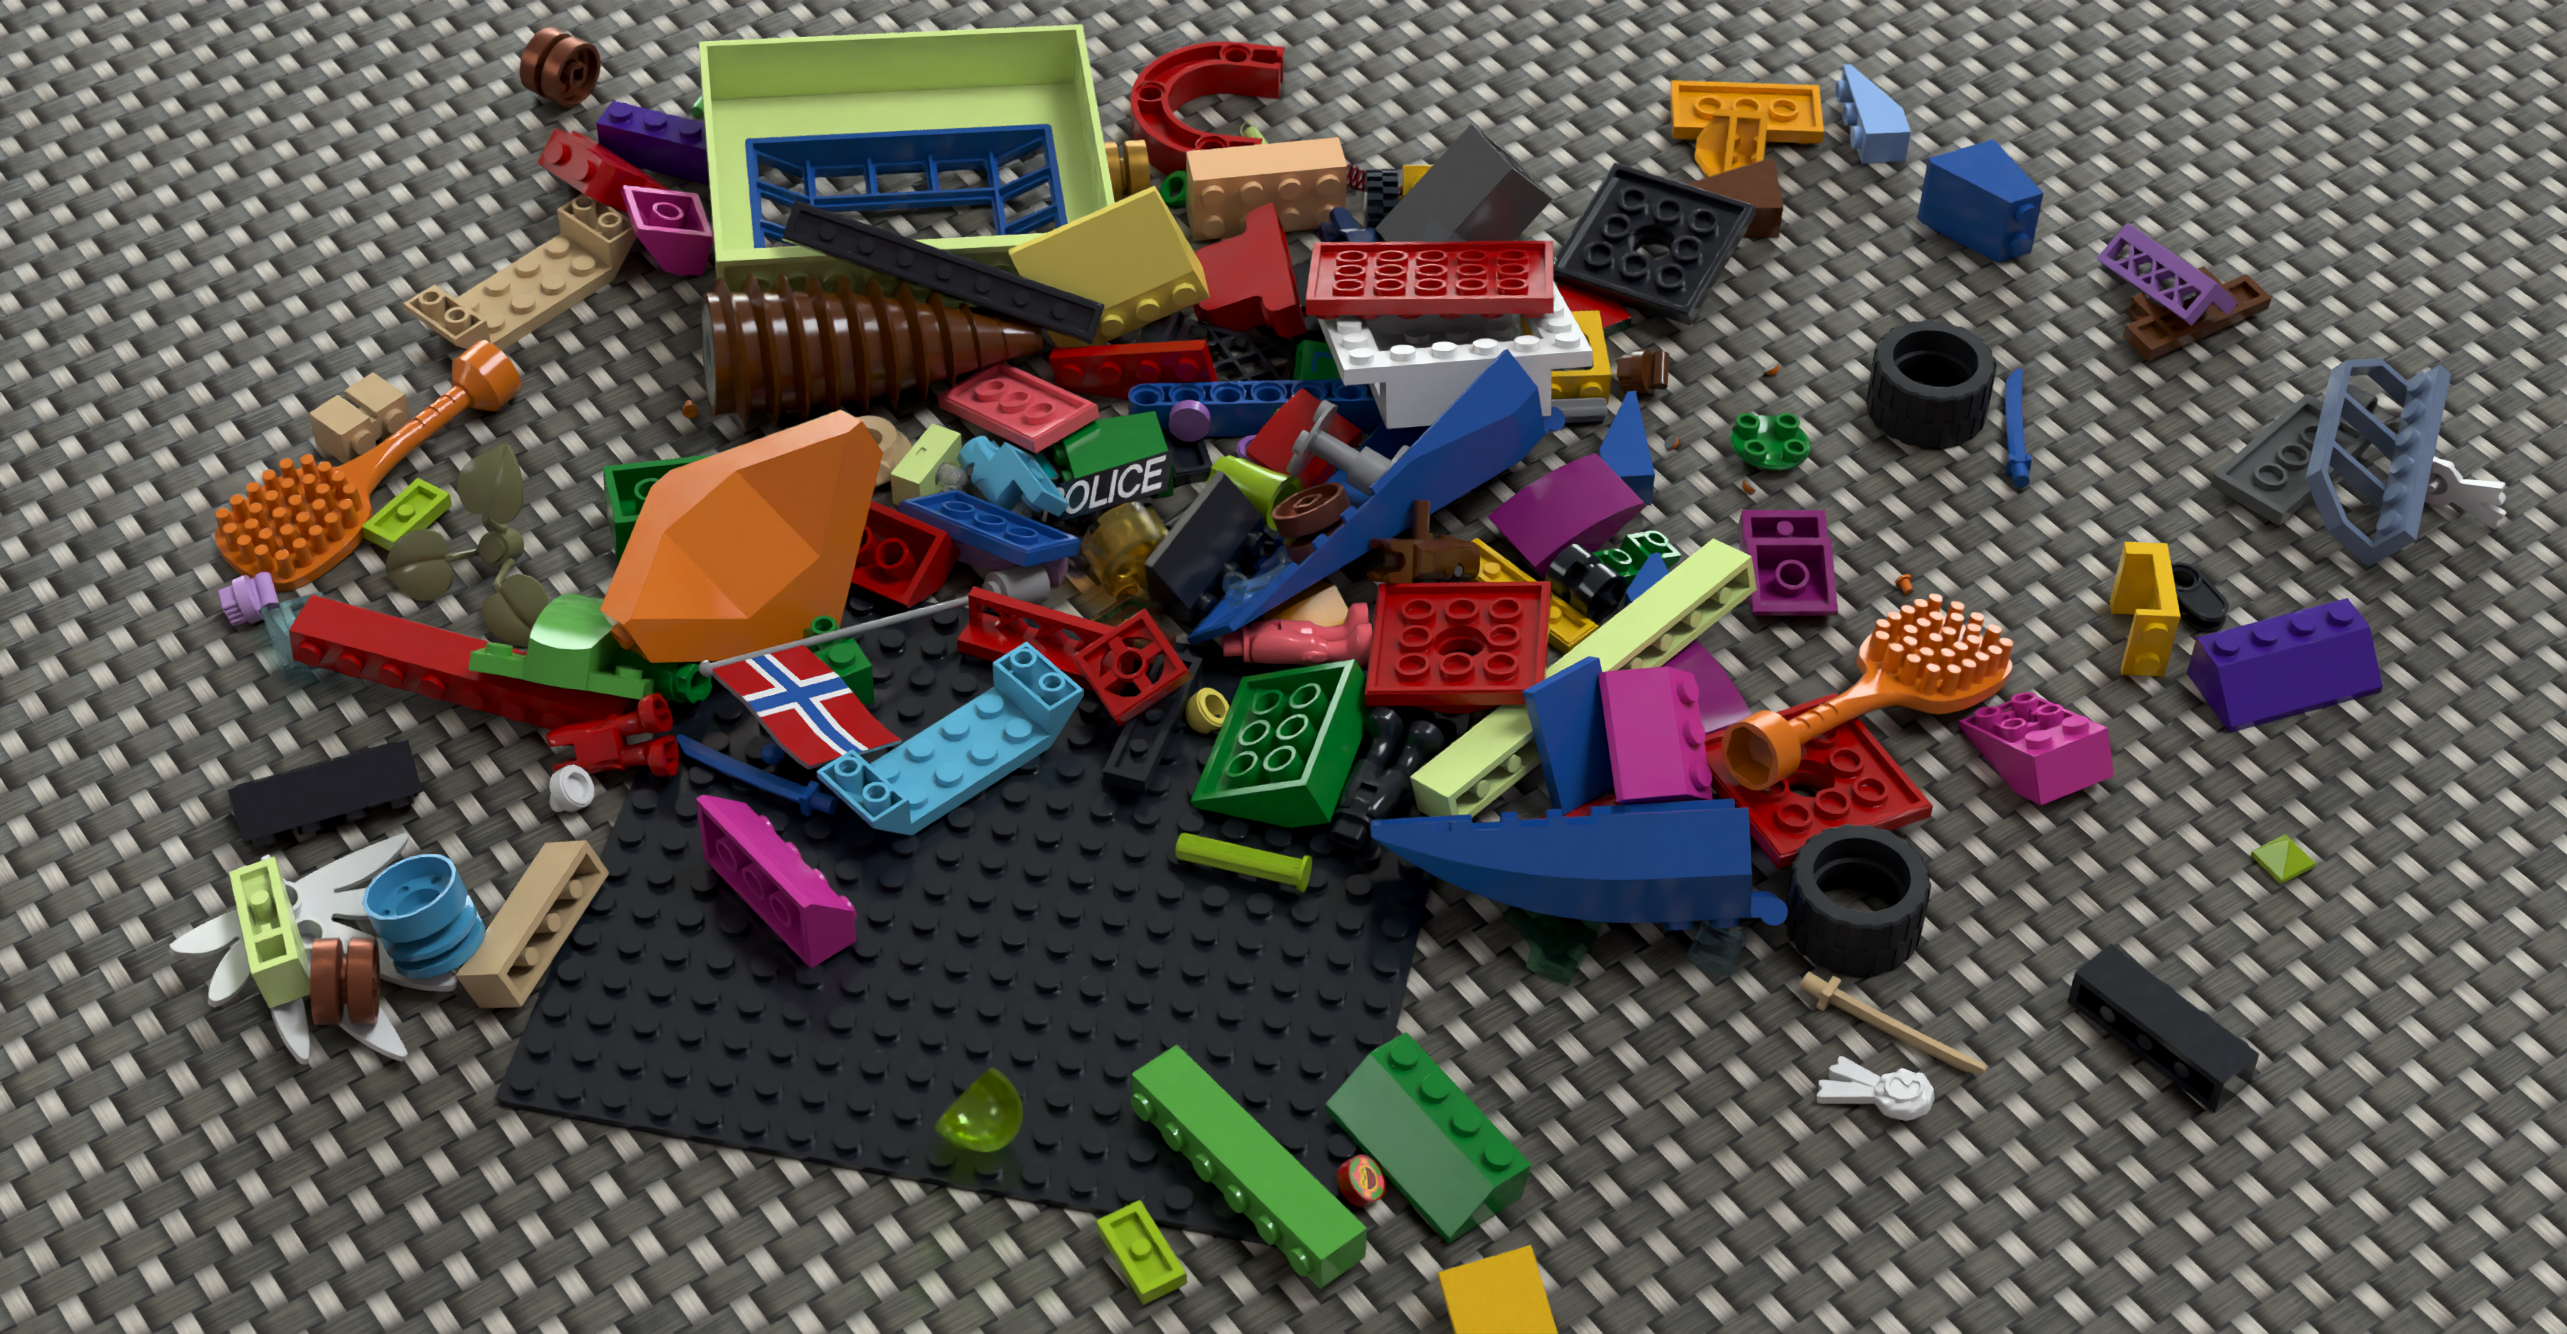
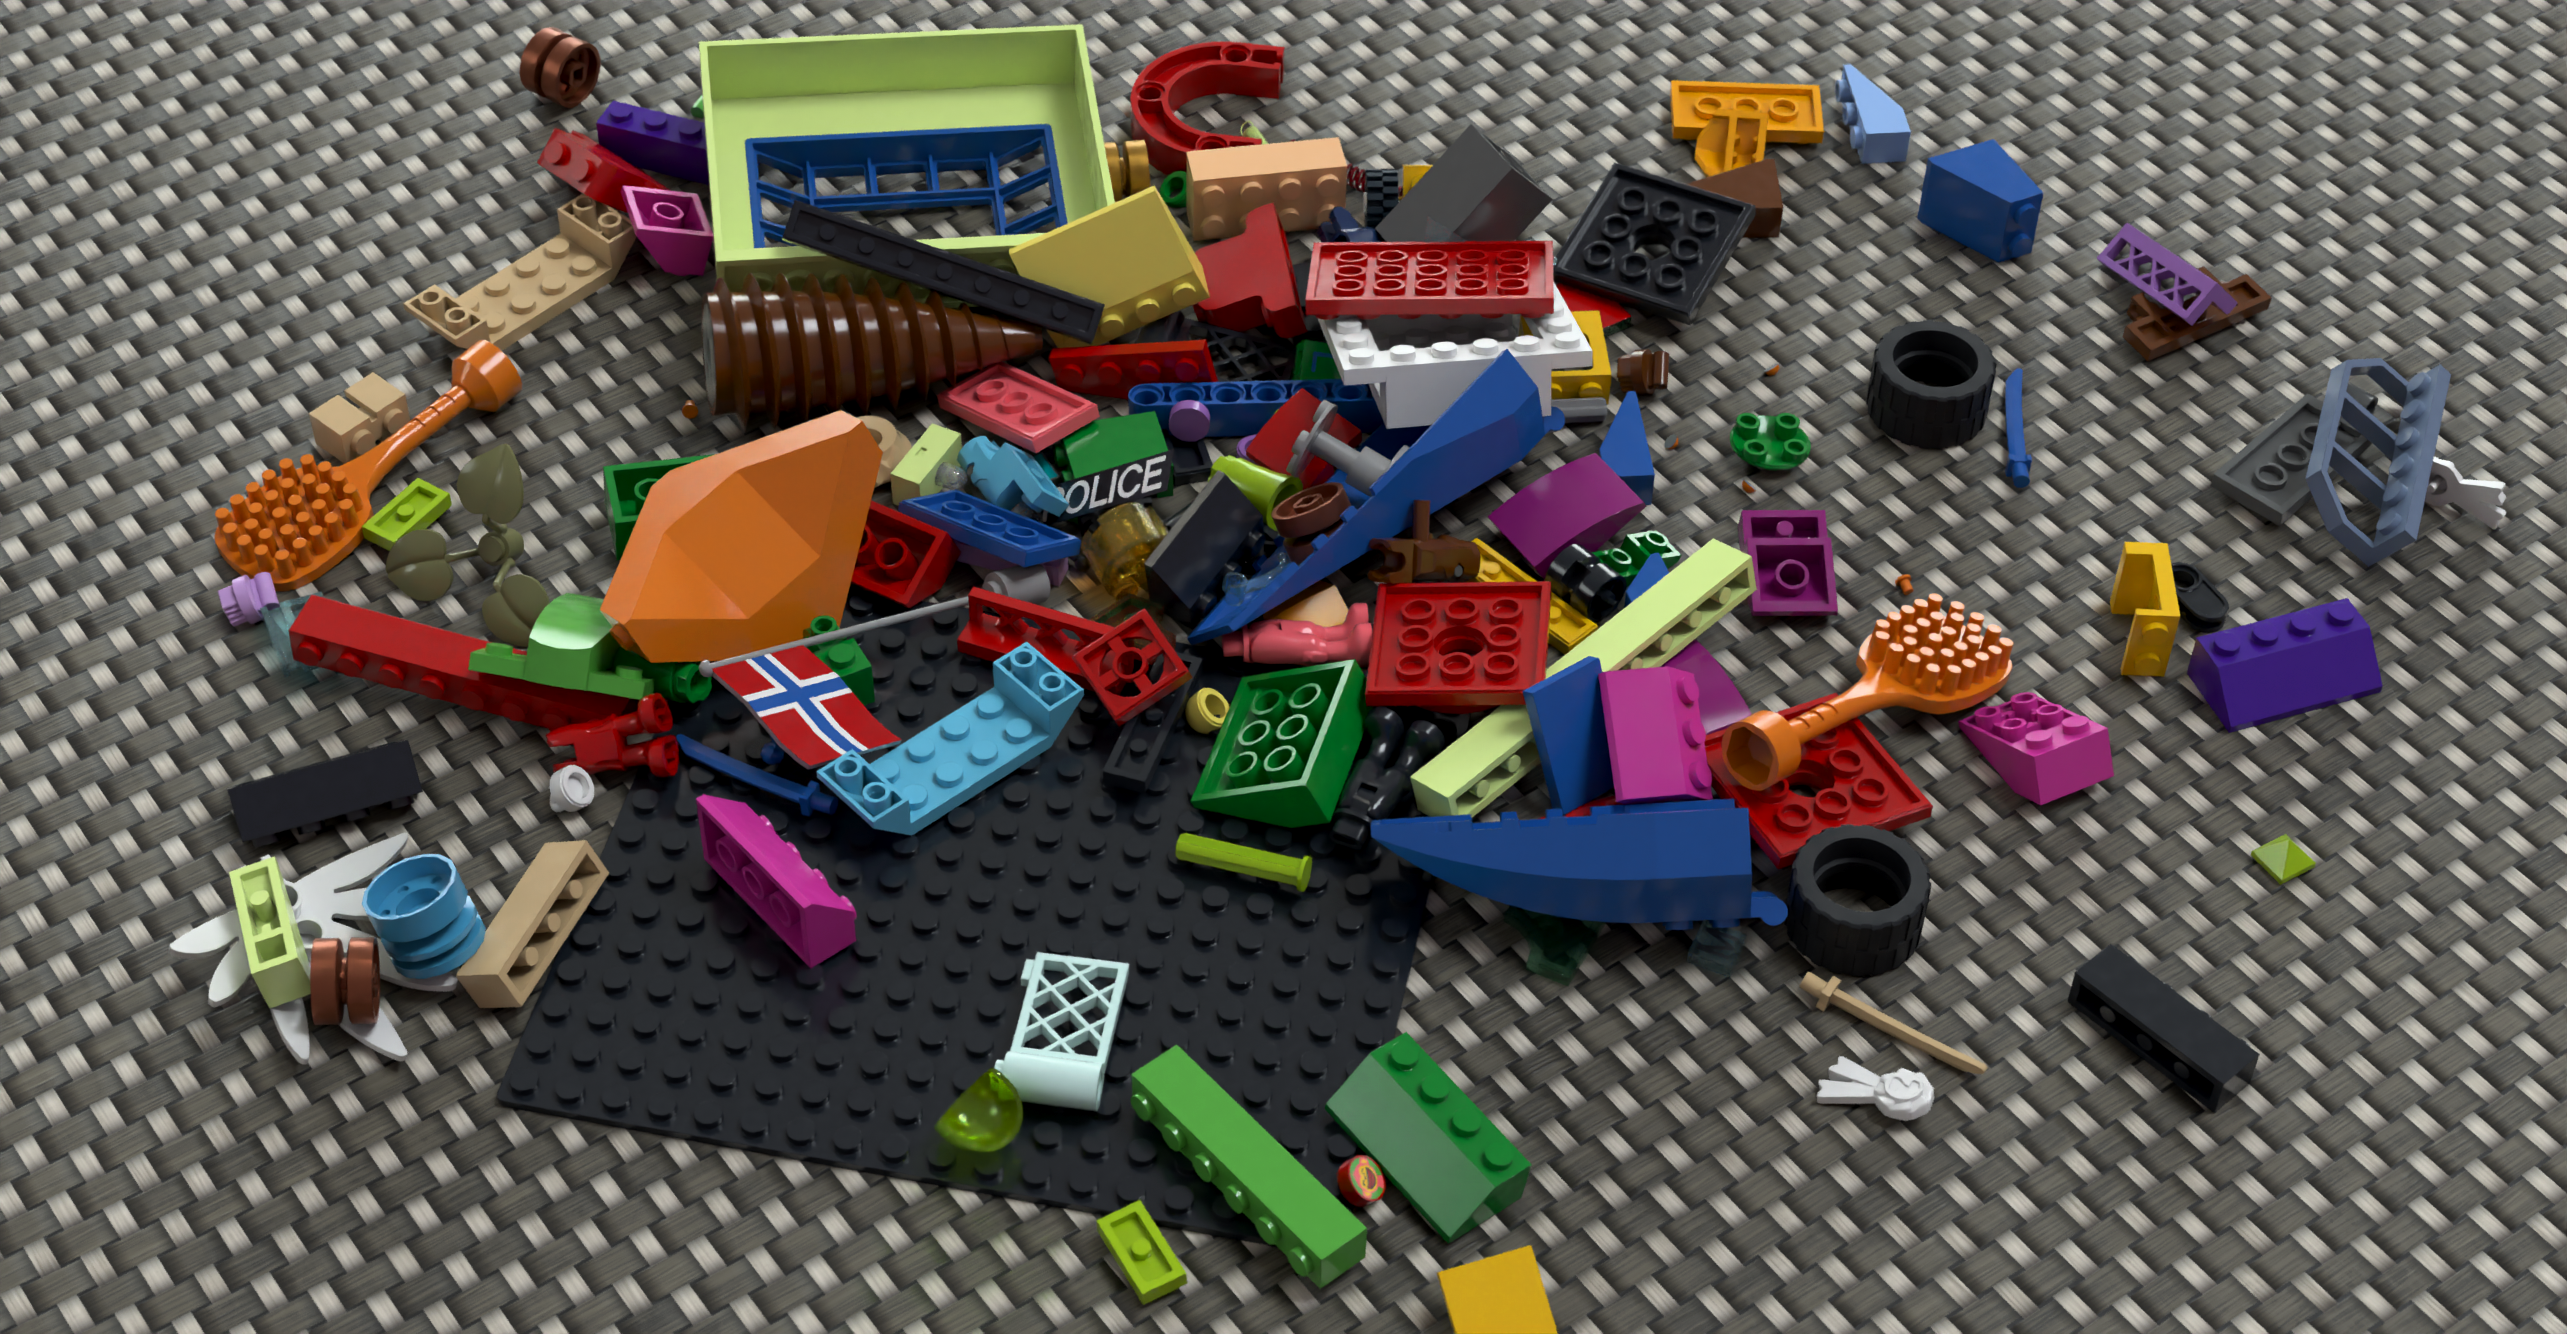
none -> light aqua piece [993,952,1129,1111]

